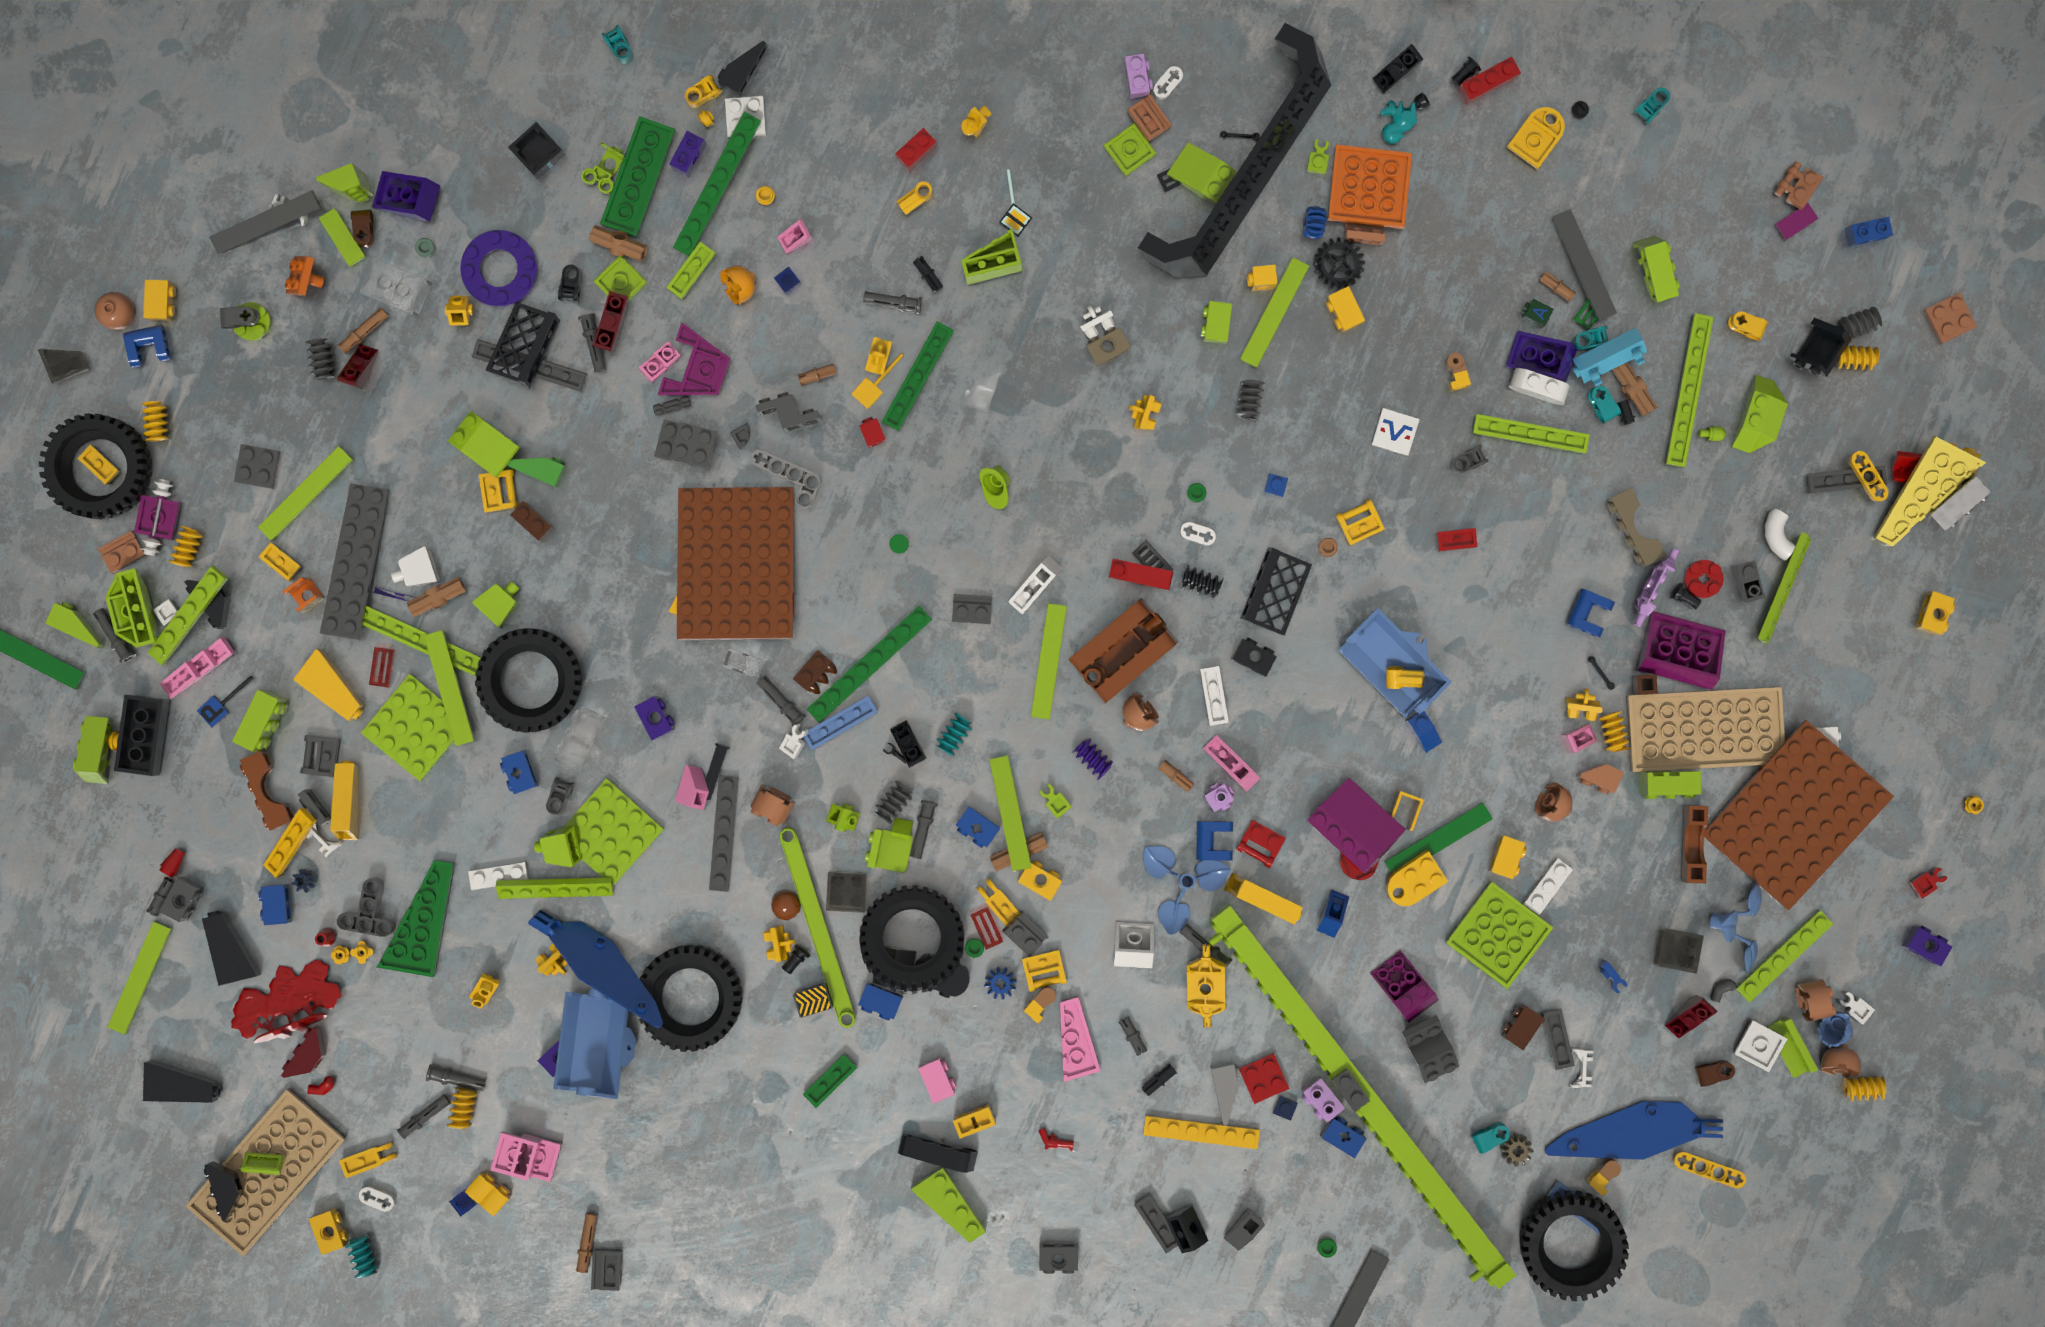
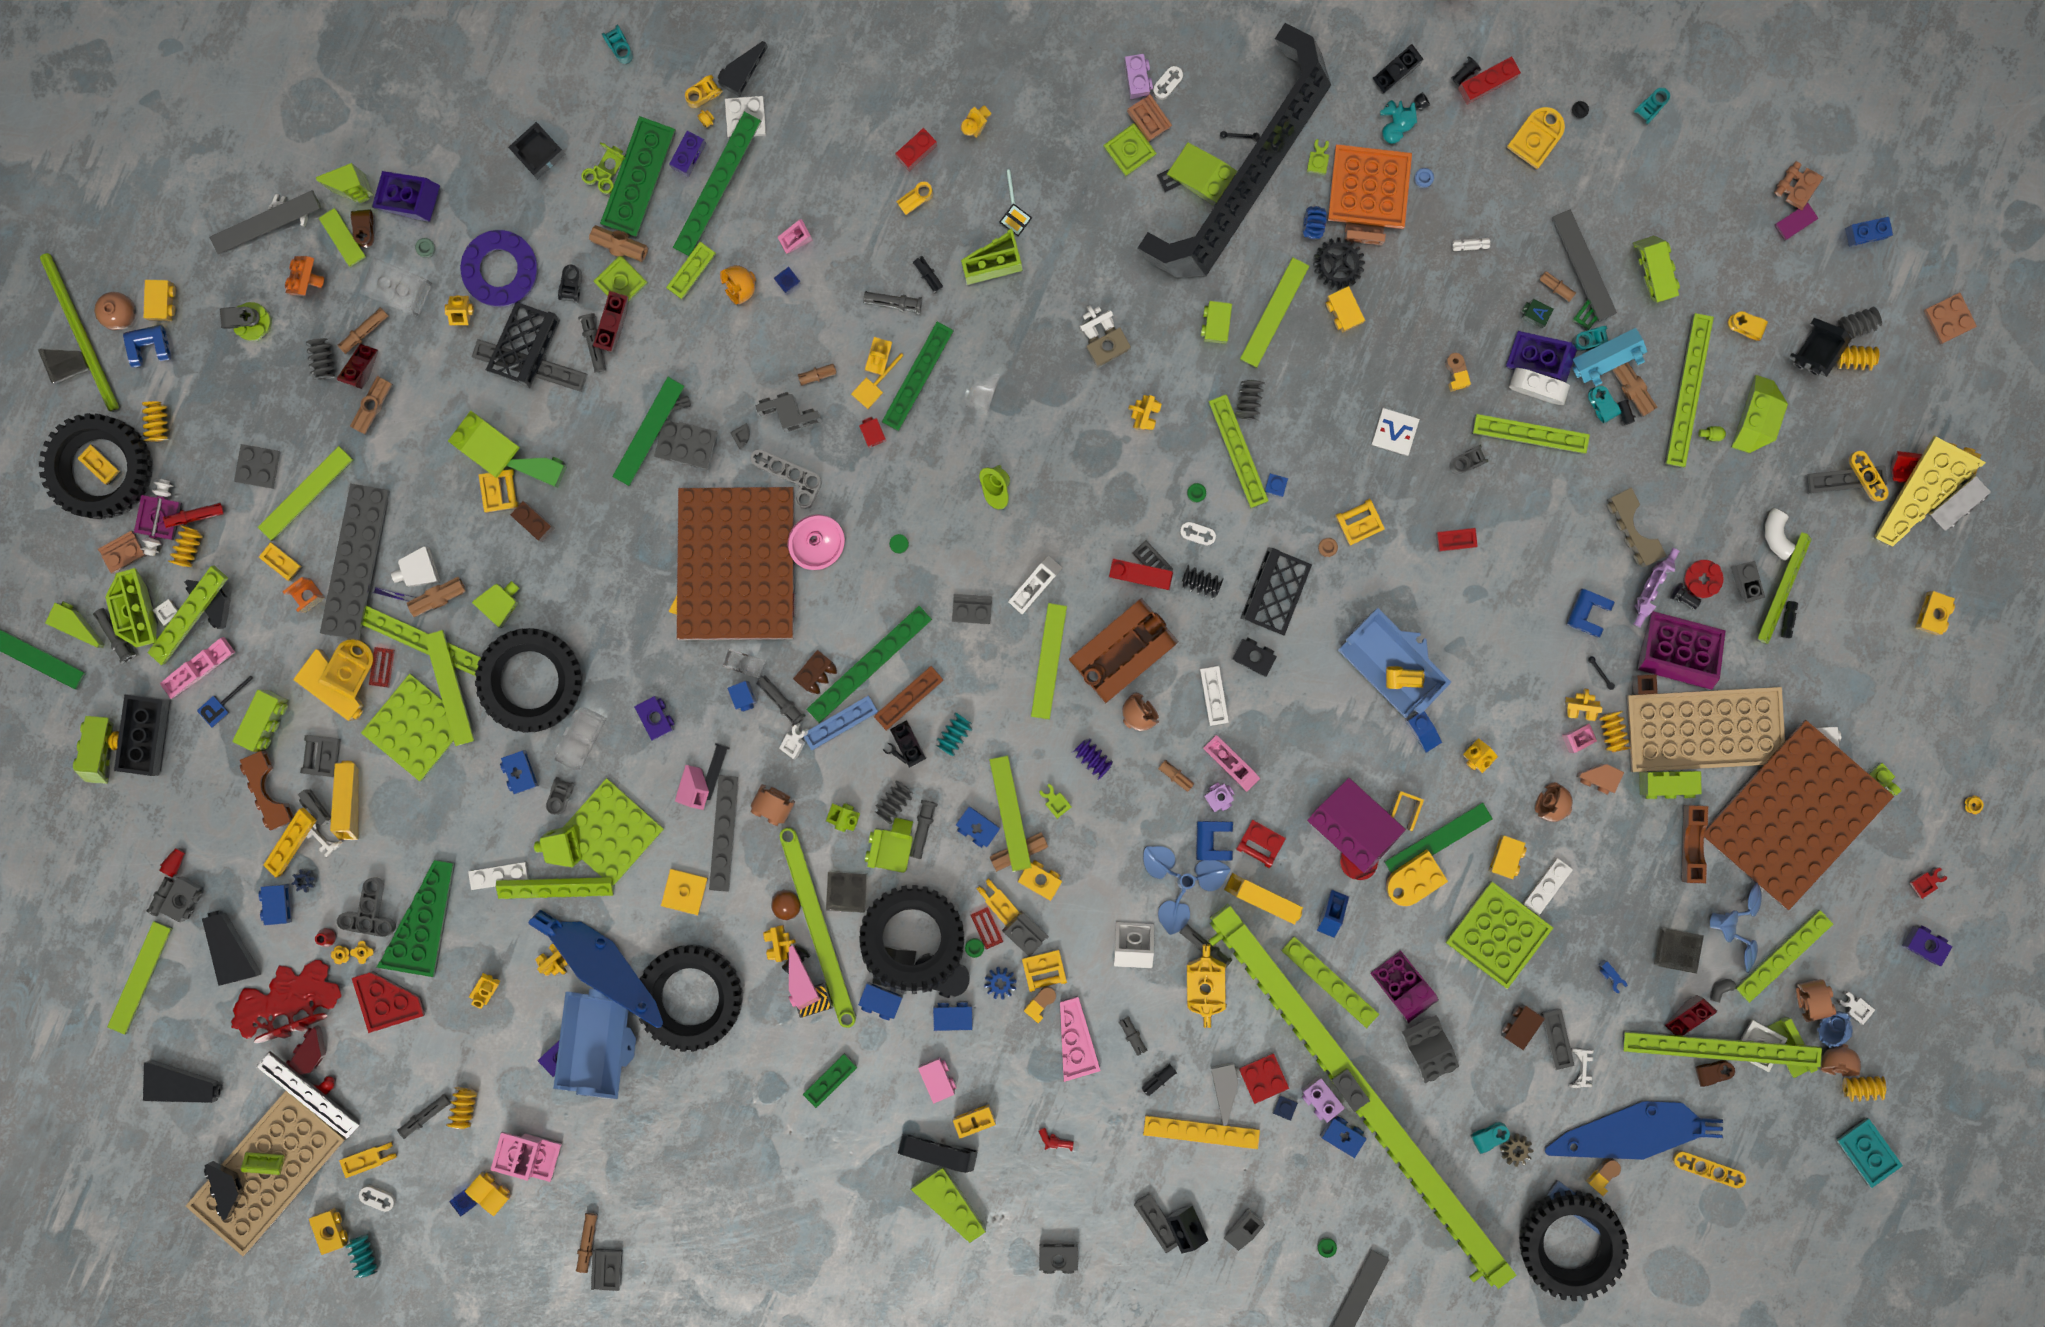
dark grey pin [426,1064,486,1092] -> none
bright pink slope [639,342,681,383] -> none
magenta wing [658,322,731,396] -> none
yellow plate [756,186,775,205] -> none
yellow brick [1247,265,1277,292] -> none
none -> lime axle [40,253,119,411]
none -> red pin [163,502,224,528]
none -> tile [256,1051,360,1139]
none -> yellow plate [318,639,373,700]
none -> medium nougat piece [350,376,393,435]
none -> red plate [351,972,425,1033]
none -> green tile [612,376,685,486]
none -> yellow plate [661,869,708,915]
none -> blue brick [727,681,757,712]
none -> bright pink dish [788,514,845,570]
none -> bright pink slope [788,945,820,1010]
none -> dark orange plate [874,666,944,731]
none -> blue brick [933,1002,973,1031]
none -> lime plate [1208,394,1269,509]
none -> lime plate [1281,936,1379,1029]
none -> medium blue tile [1414,168,1434,188]
none -> white axle [1452,238,1490,251]
none -> yellow brick [1463,738,1498,773]
none -> lime plate [1623,1031,1822,1067]
none -> black axle [1781,601,1798,639]
none -> teal plate [1836,1118,1903,1188]
none -> lime plate [1868,763,1902,796]

